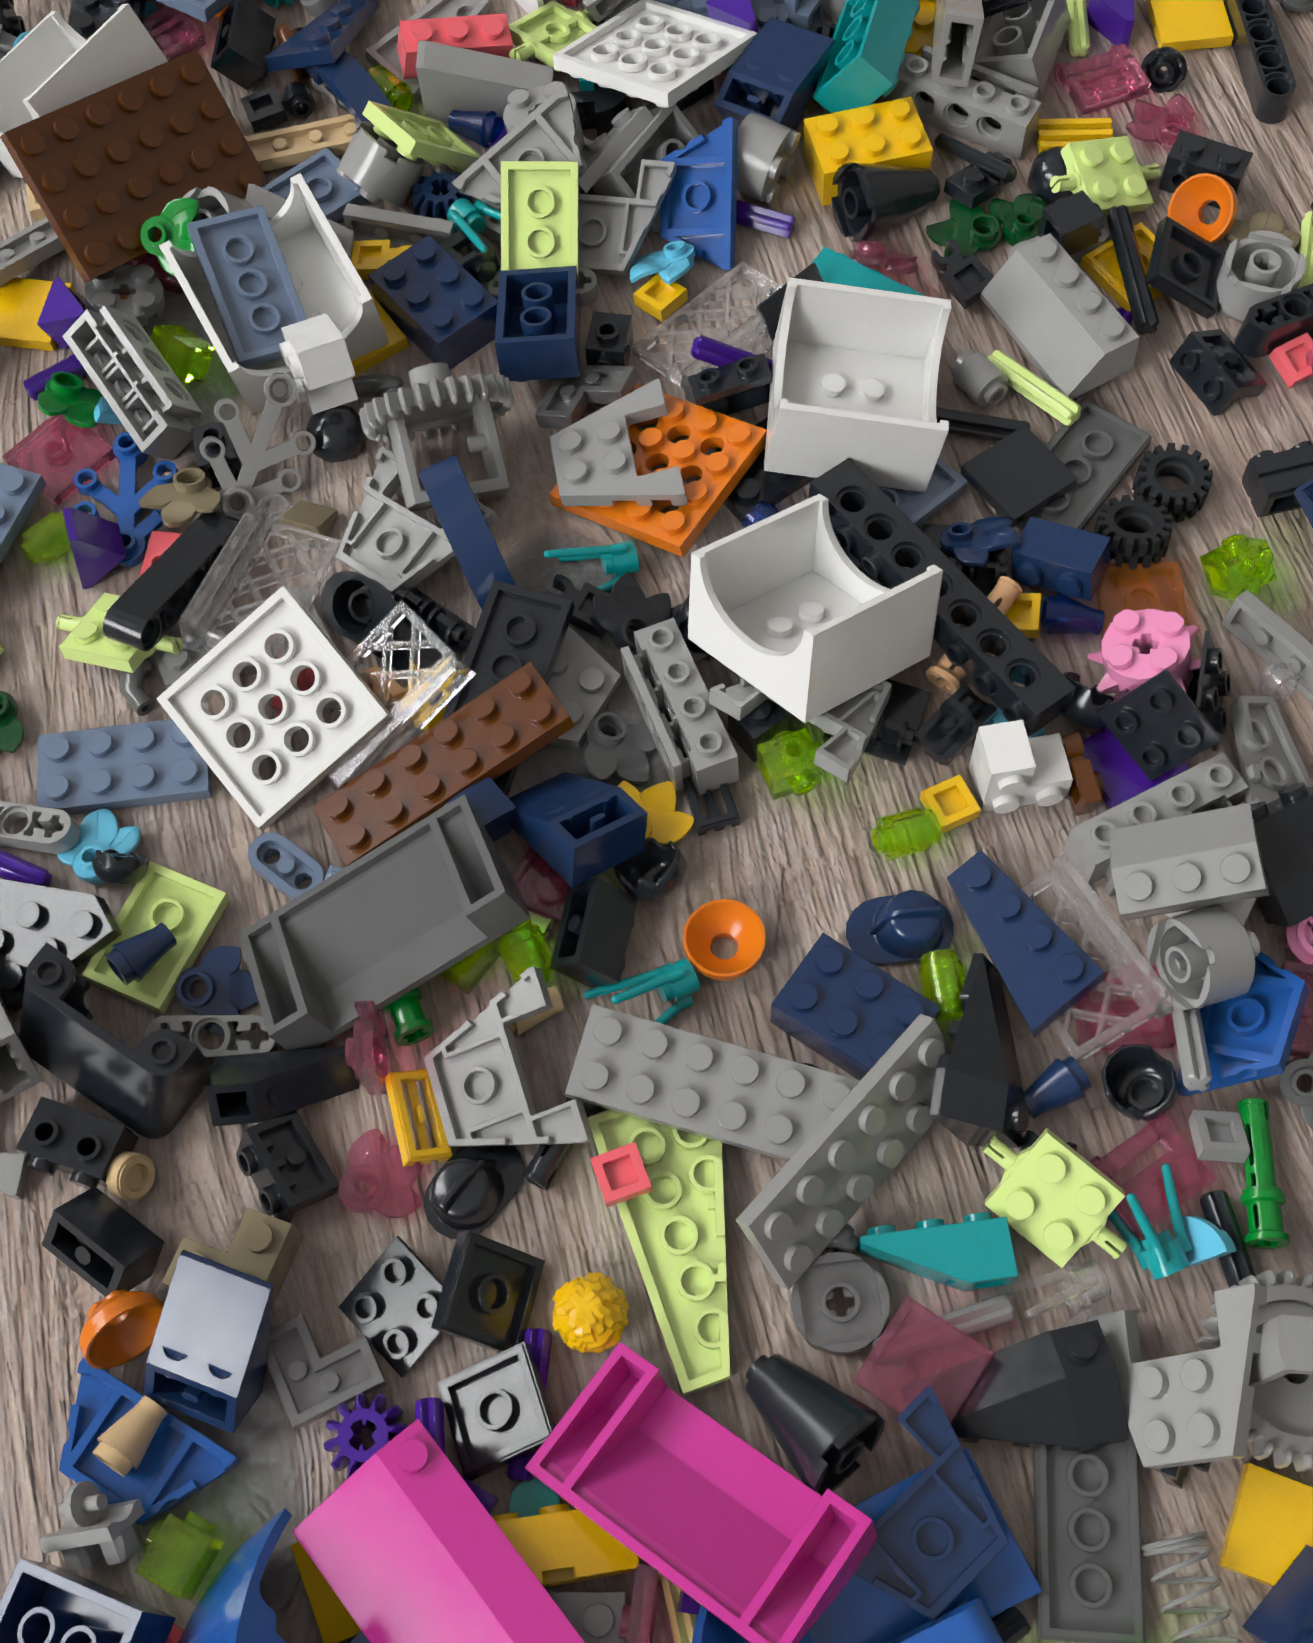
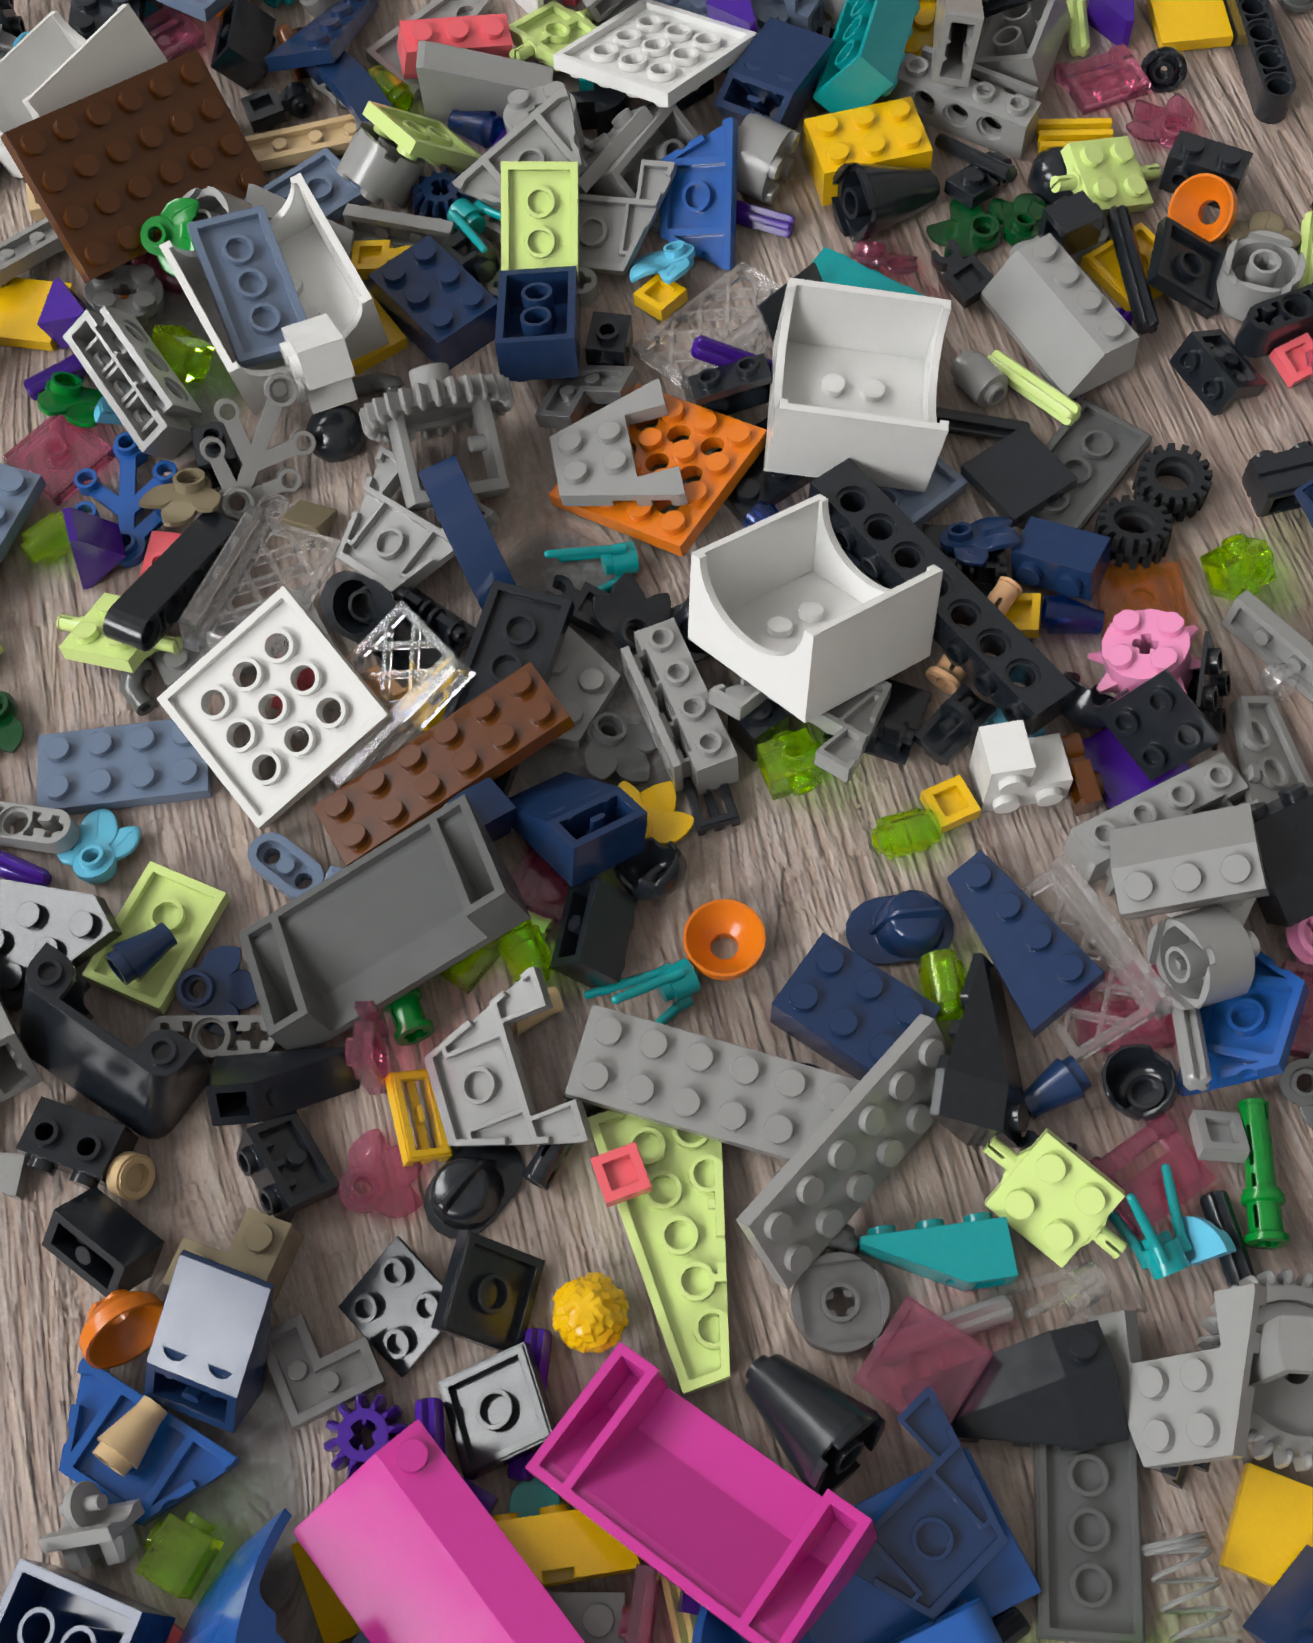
black plate [91,849,149,884] -> none

